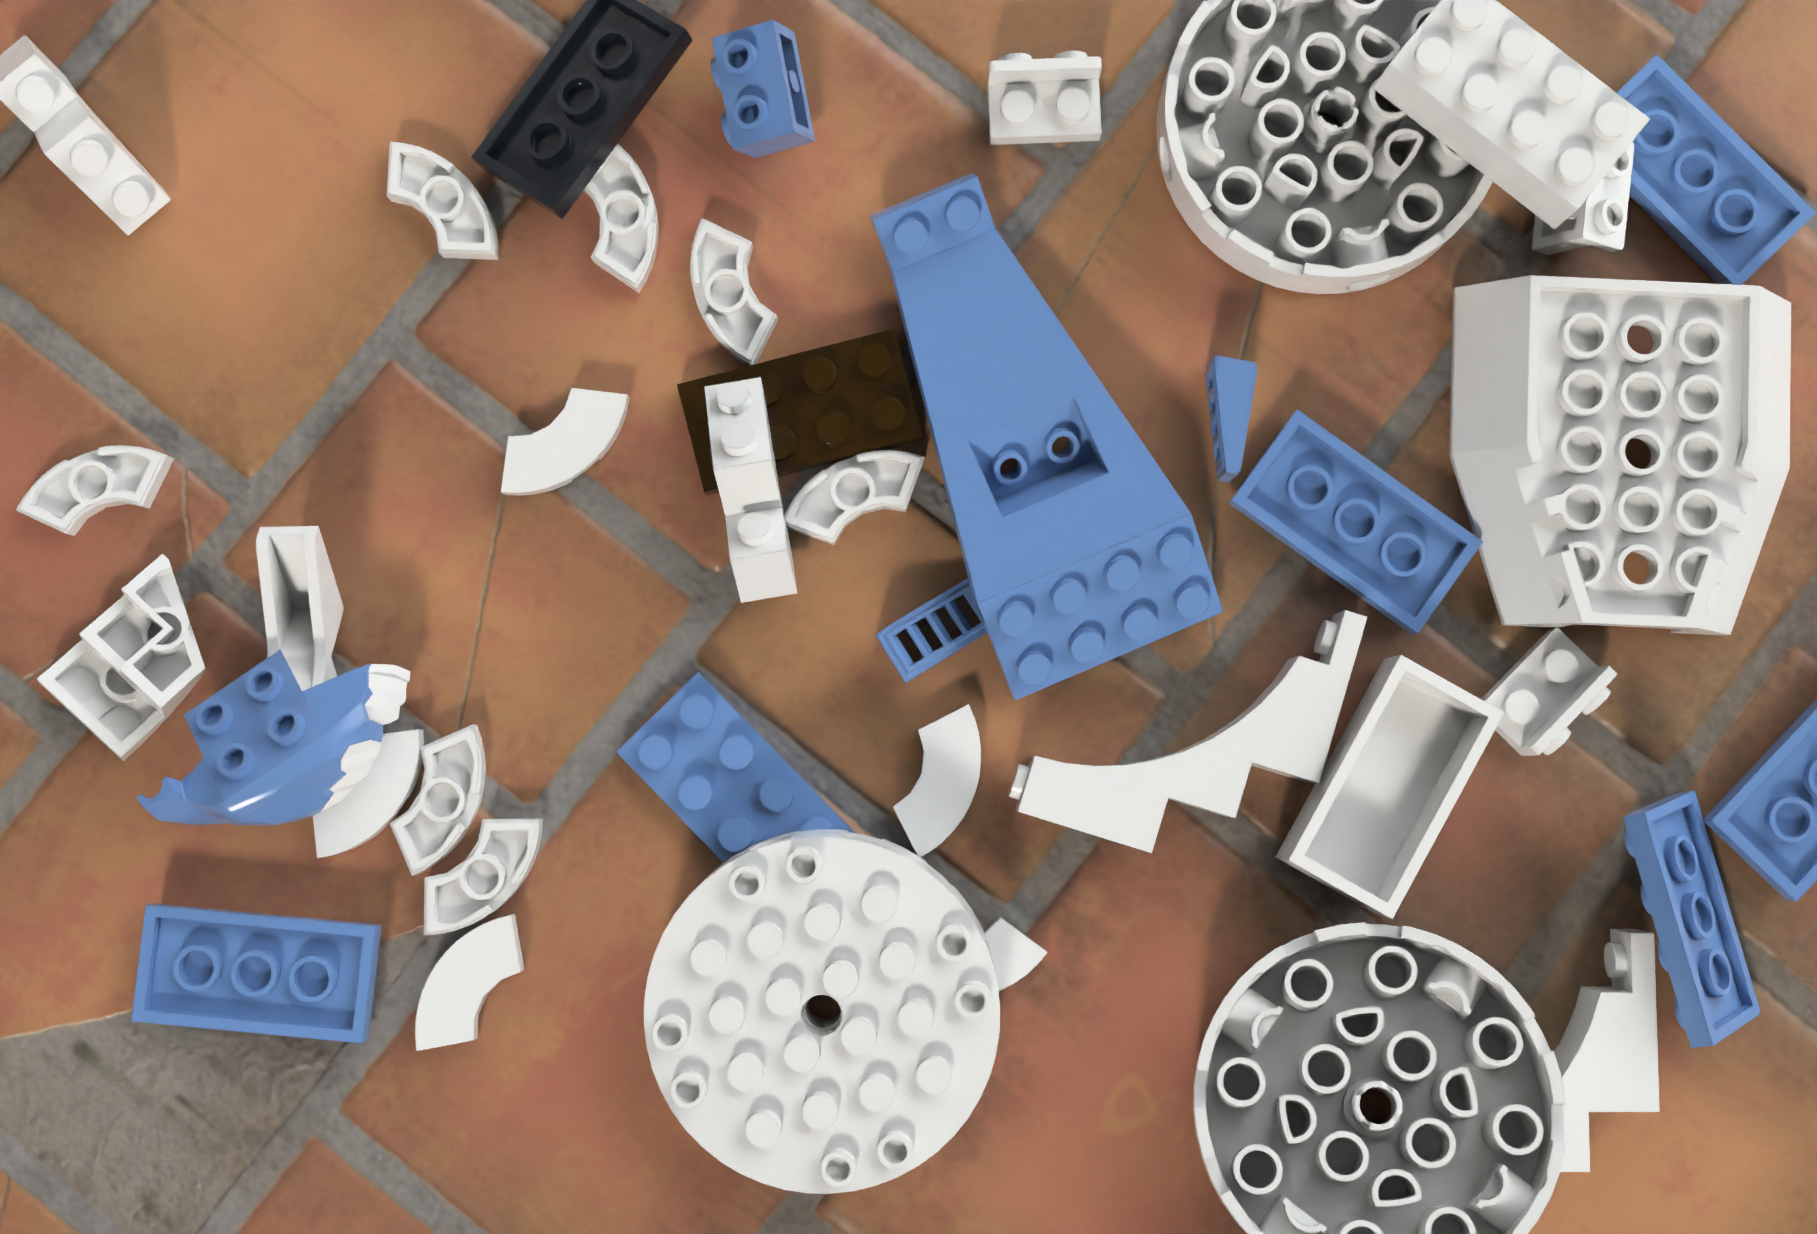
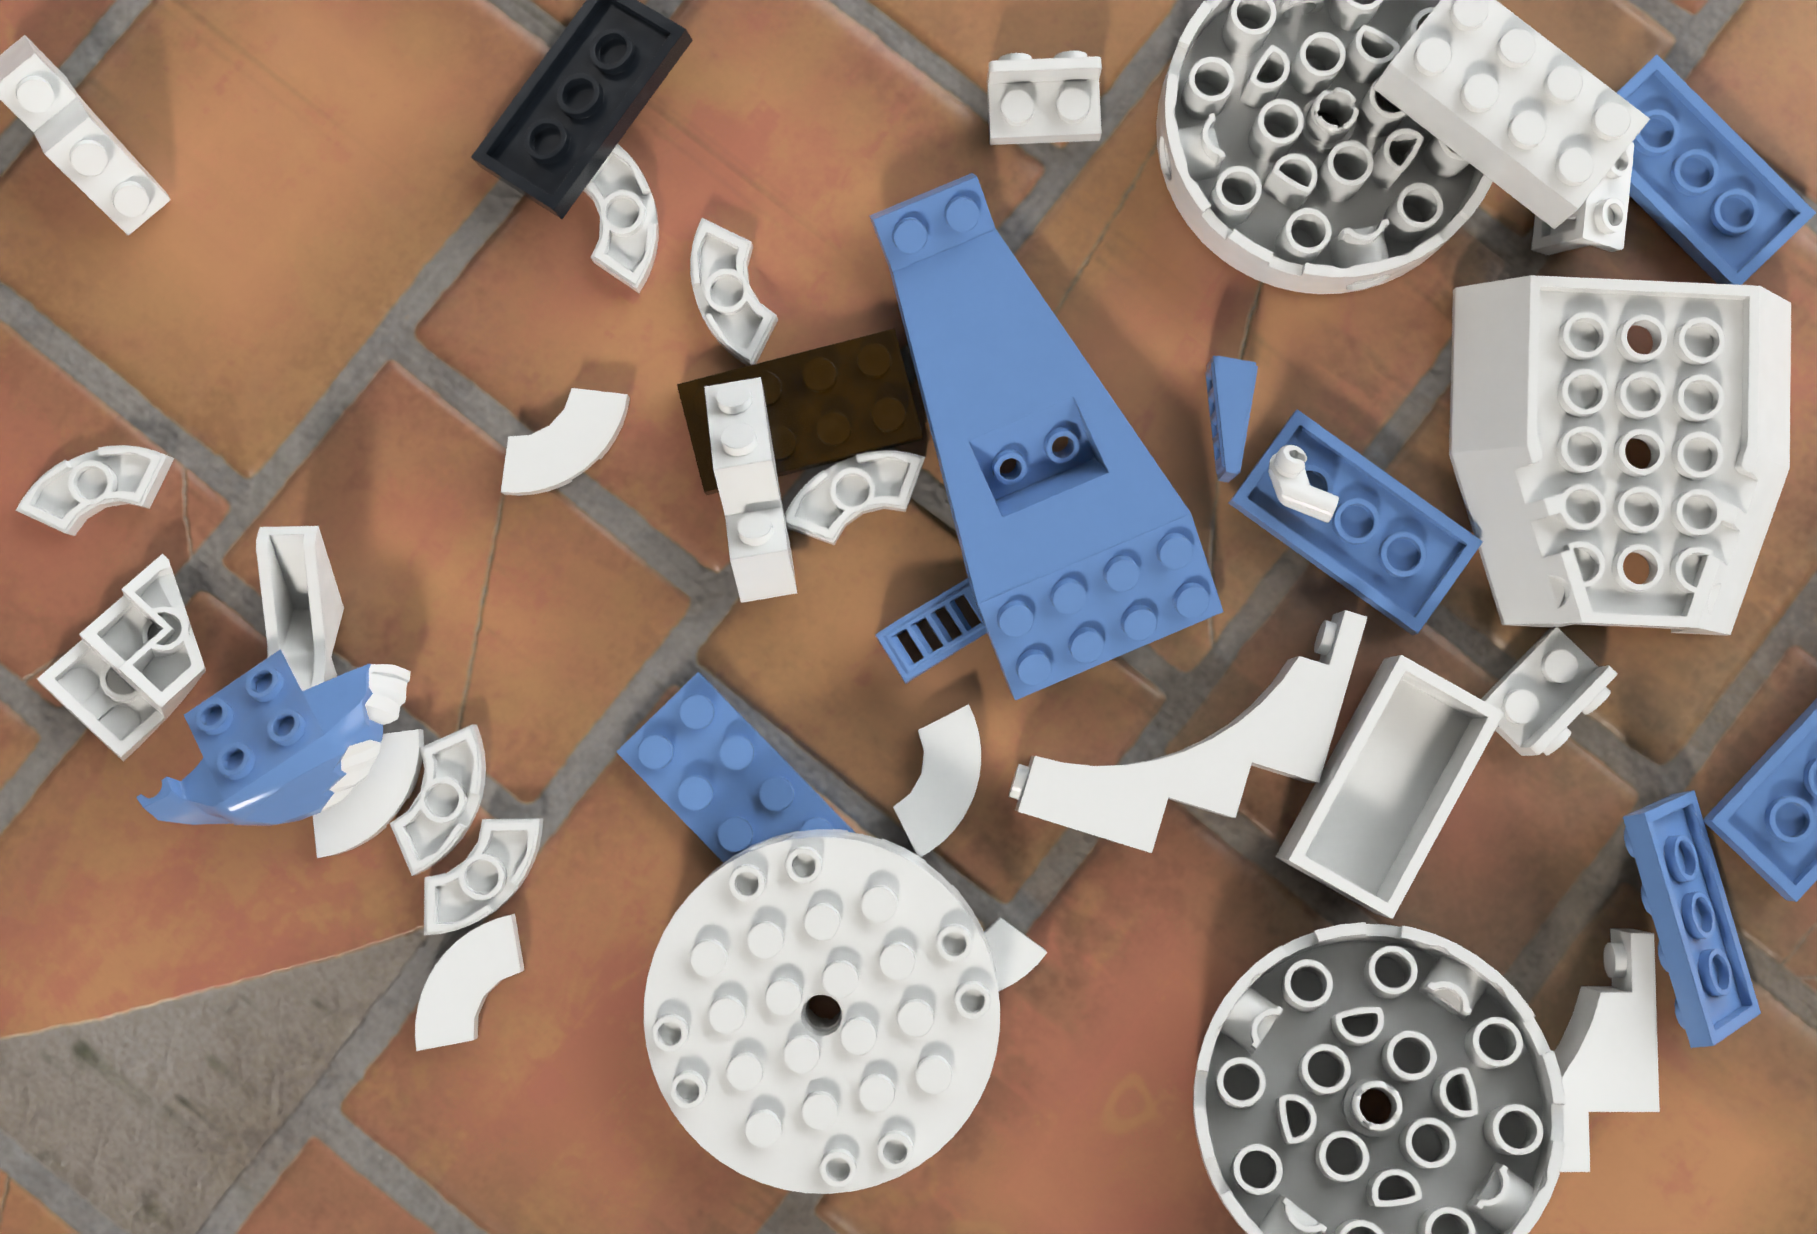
medium blue plate [131,903,382,1043] -> none
white tile [386,142,499,260] -> none
medium blue brick [711,19,815,158] -> none
none -> white arm [1268,445,1339,523]

